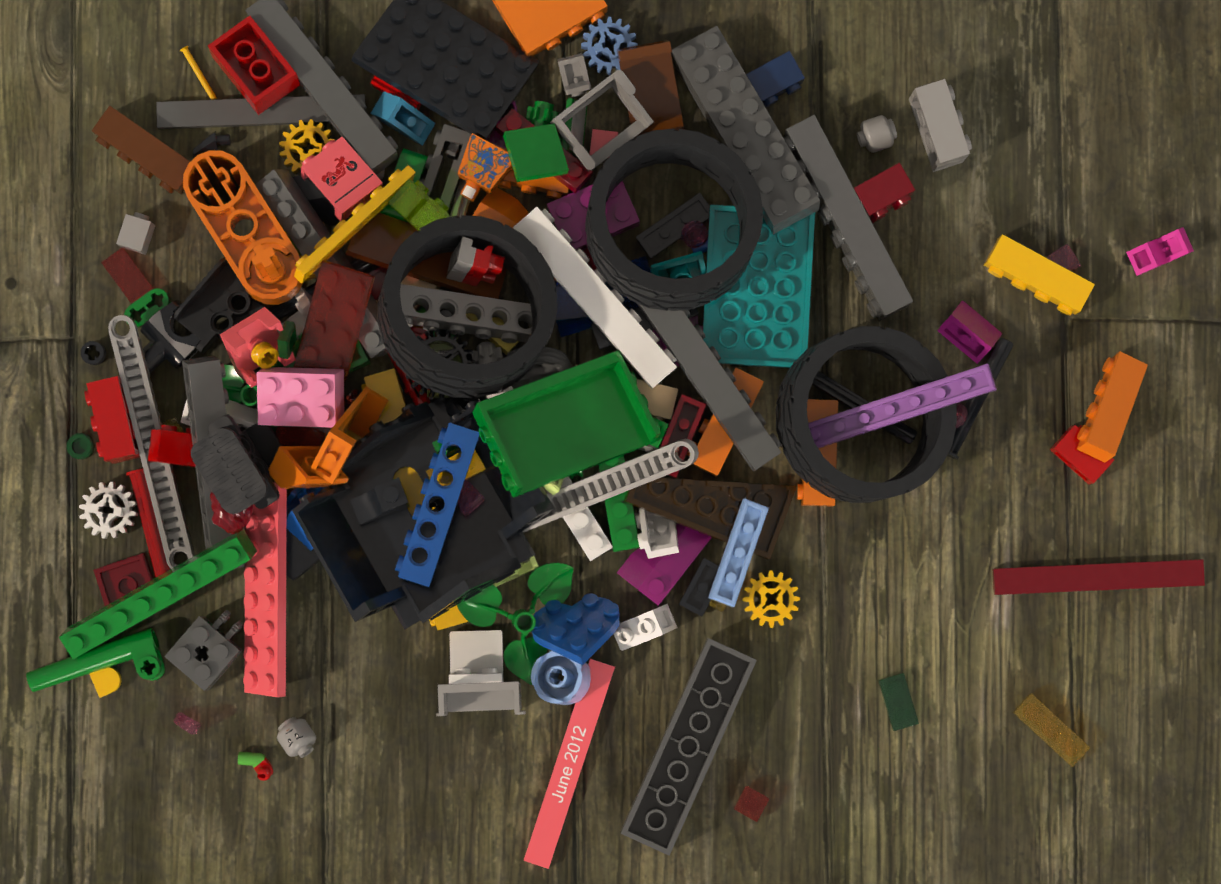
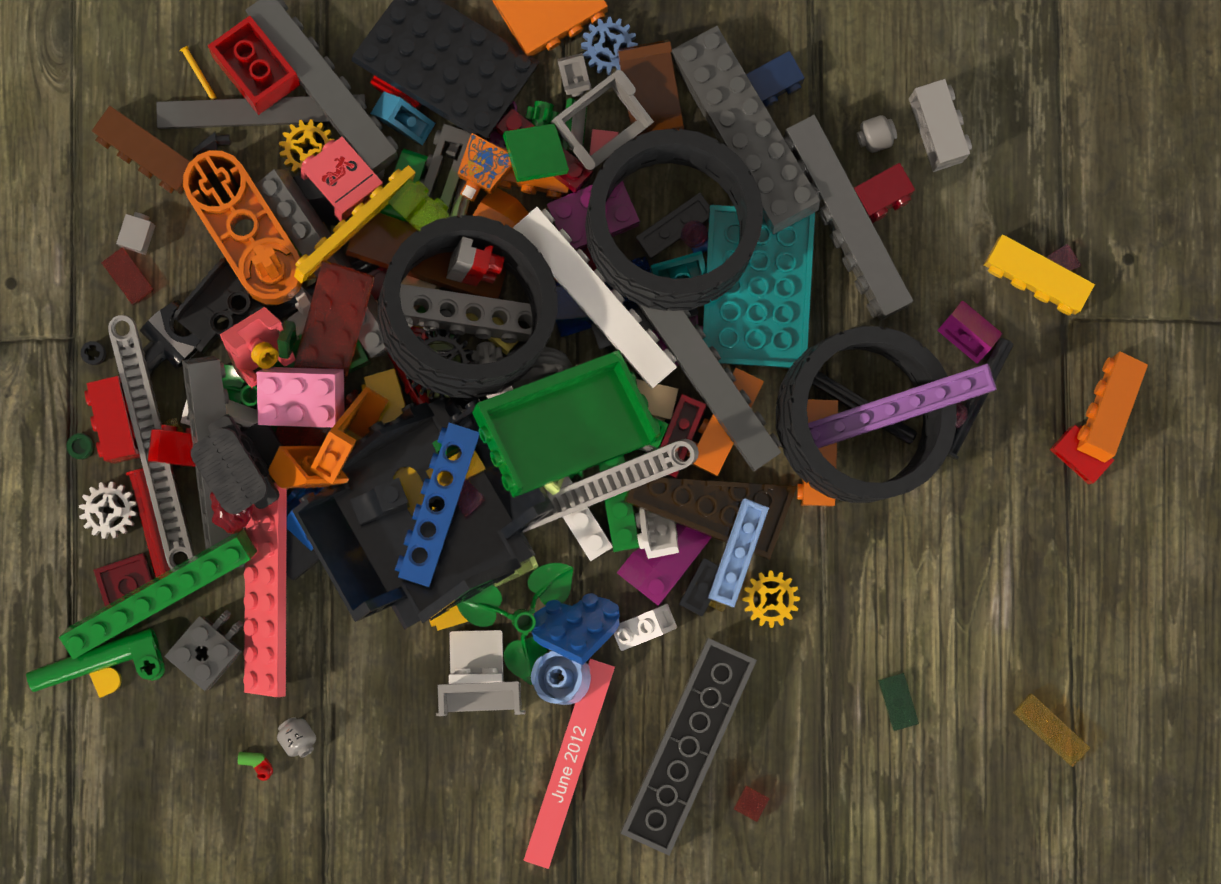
green beam [124,288,171,328] -> none
clear pink tile [173,712,201,735] -> none
dark red tile [992,559,1205,595] -> none
dark pink slope [1126,227,1194,276] -> none

